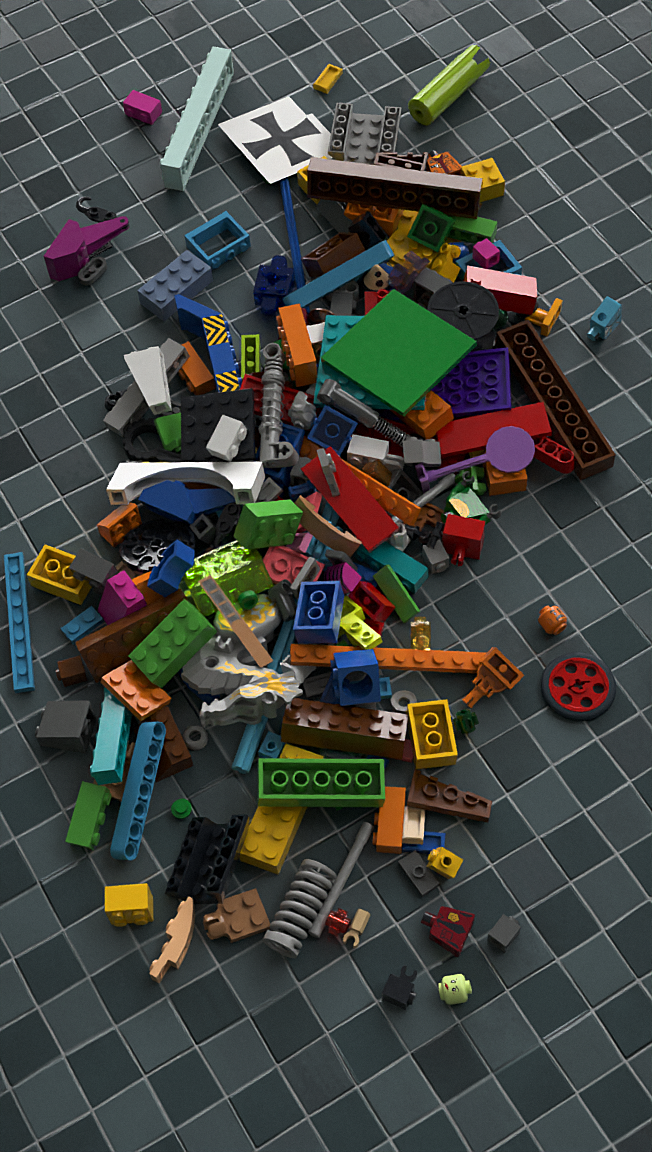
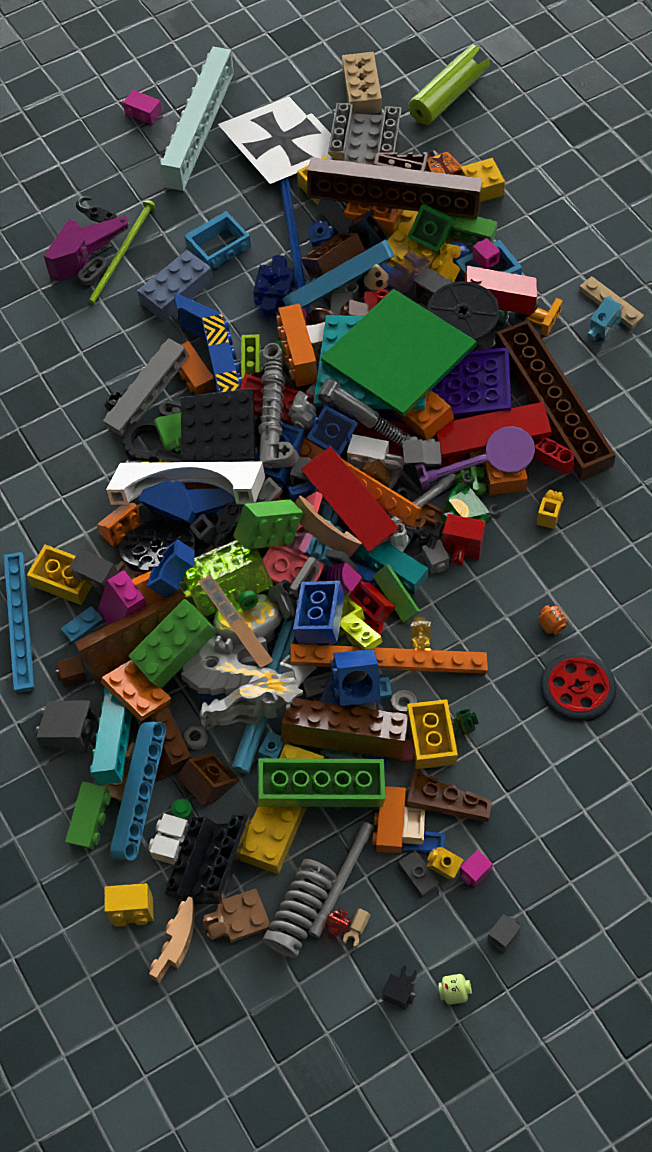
white slope [124,346,172,415] -> none
white brick [206,415,247,462] -> none
yellow tile [313,64,343,94] -> none
light grey wing [316,448,340,497] -> none
dark red torso [421,906,475,957] -> none
orange brick [462,647,524,709] -> none
none -> lime bar [88,200,155,304]
none -> white piece [148,814,189,865]
none -> reddish brown slope [177,753,239,805]
none -> blue brick [307,221,334,247]
none -> brick [340,299,369,316]
none -> tan brick [342,52,382,114]
none -> dark pink brick [459,850,493,888]
none -> yellow brick [537,489,564,529]
none -> tan plate [579,276,644,330]

